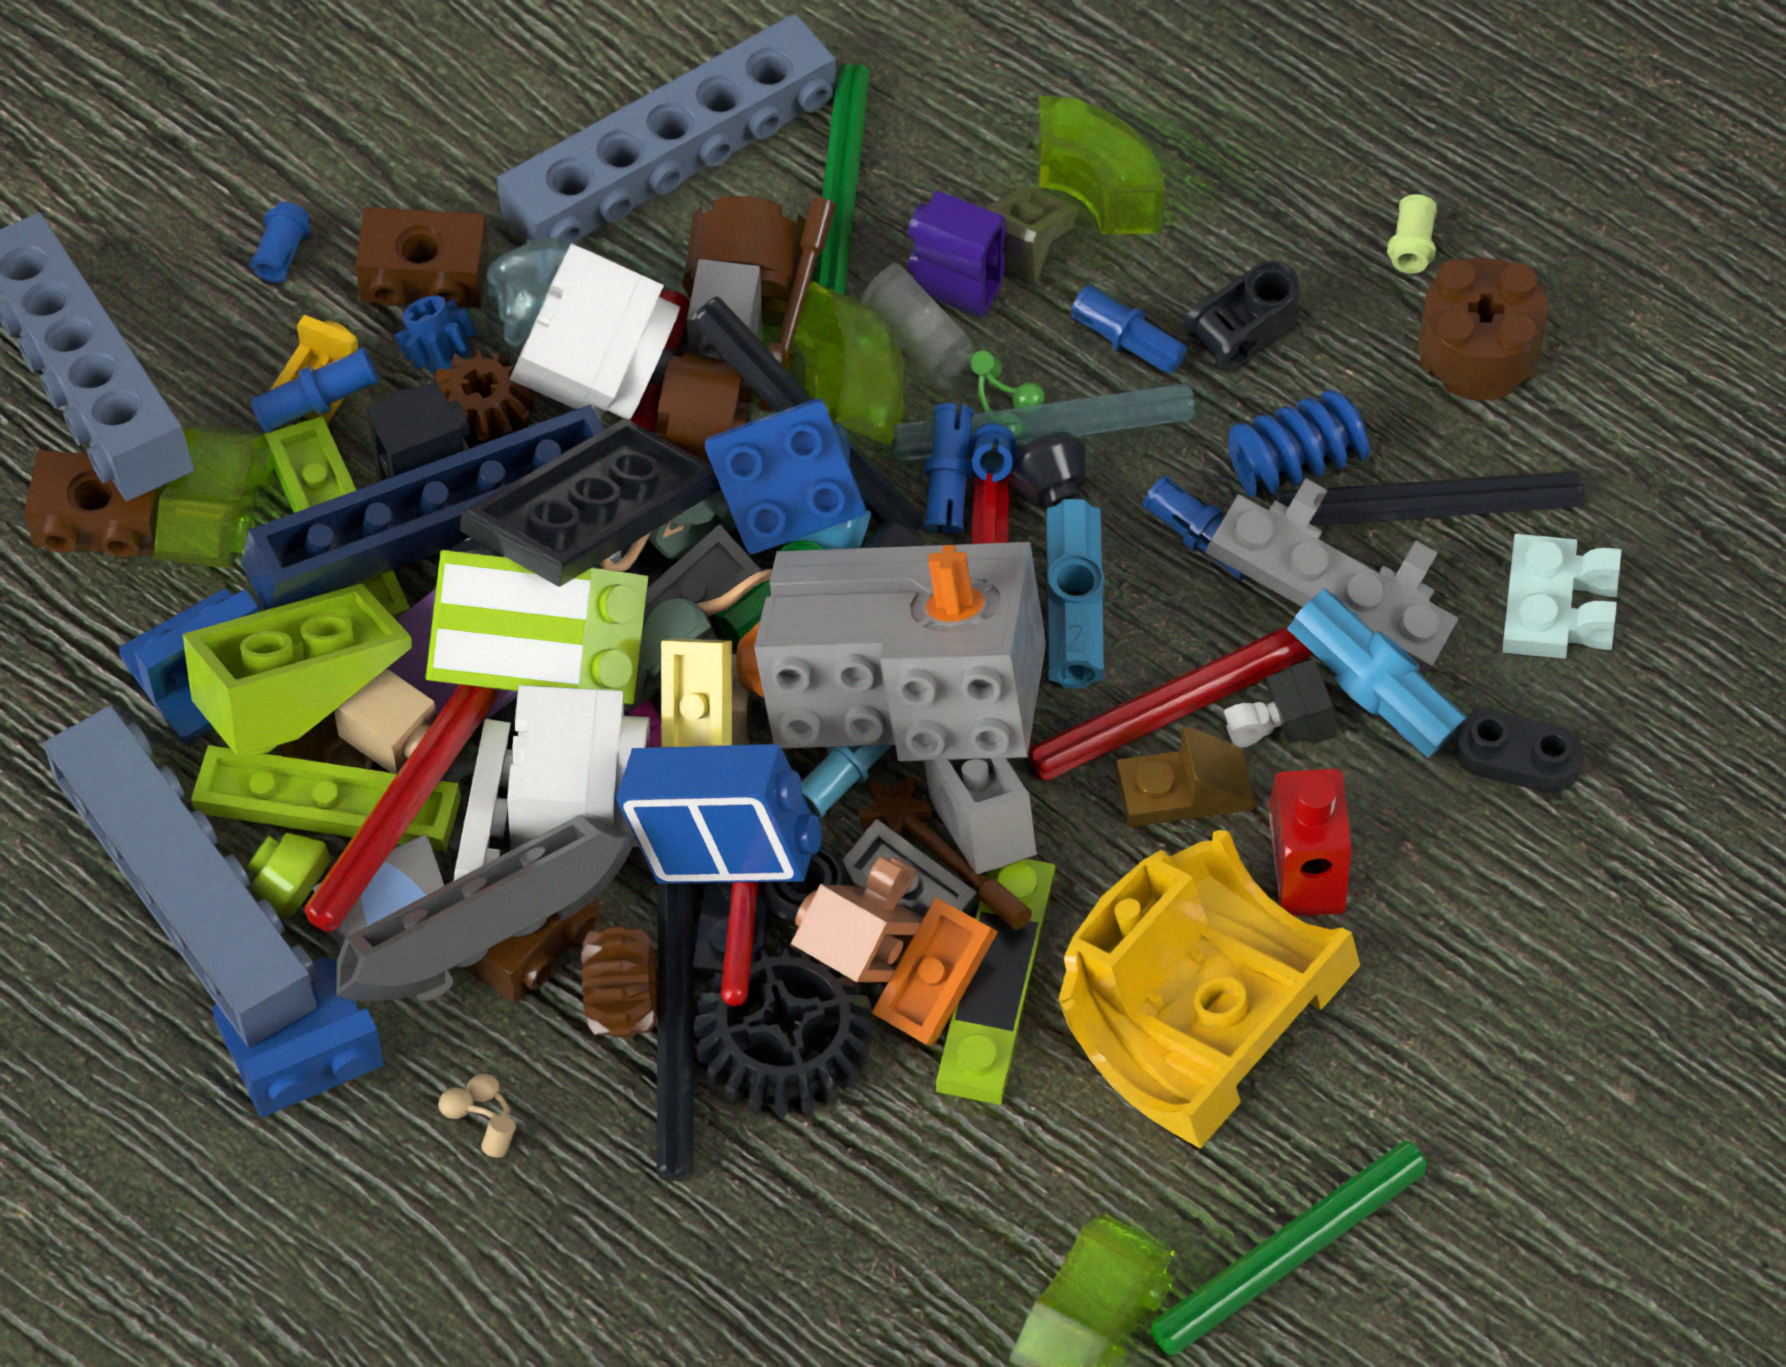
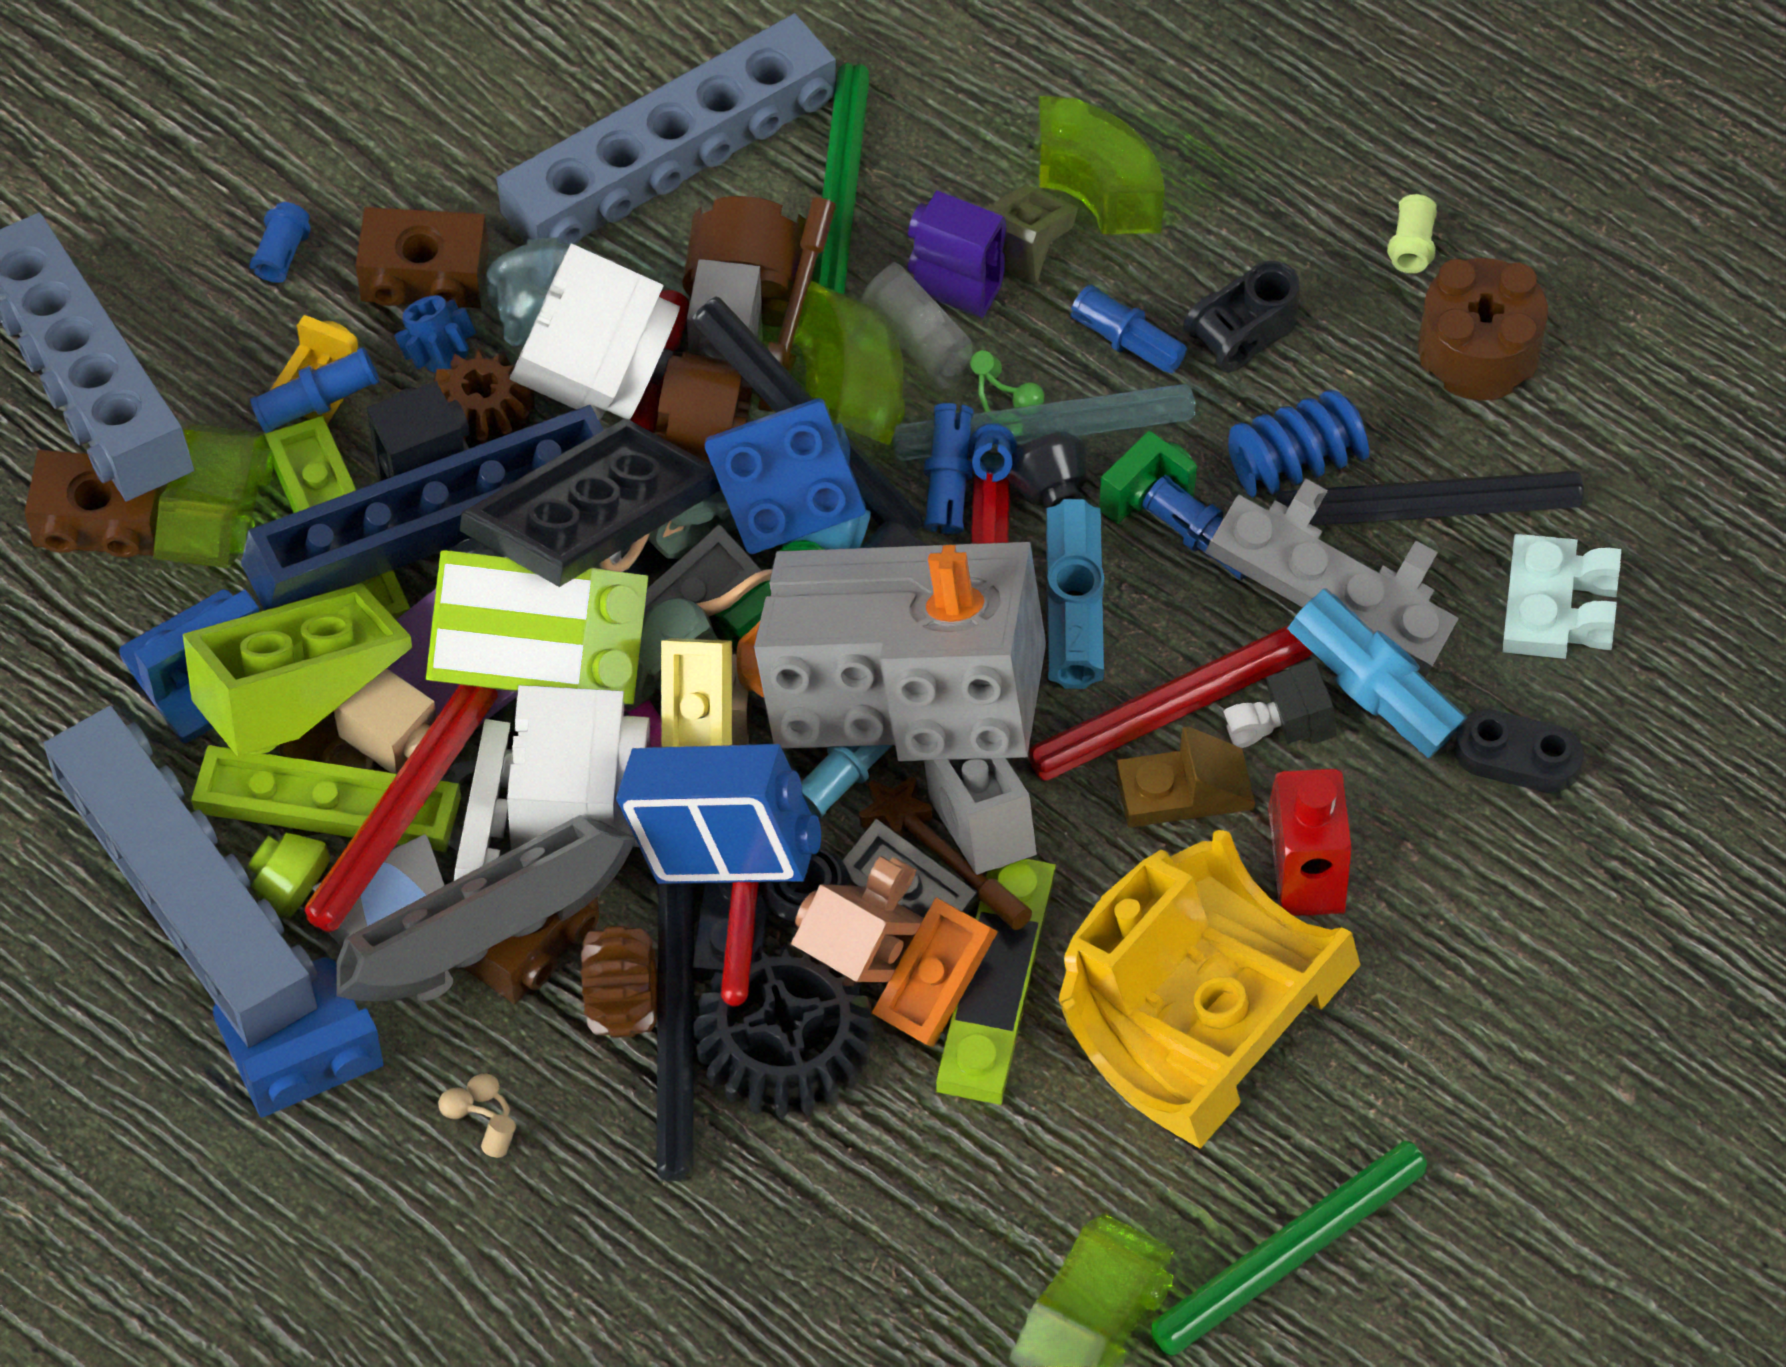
none -> green bracket [1099,430,1197,525]

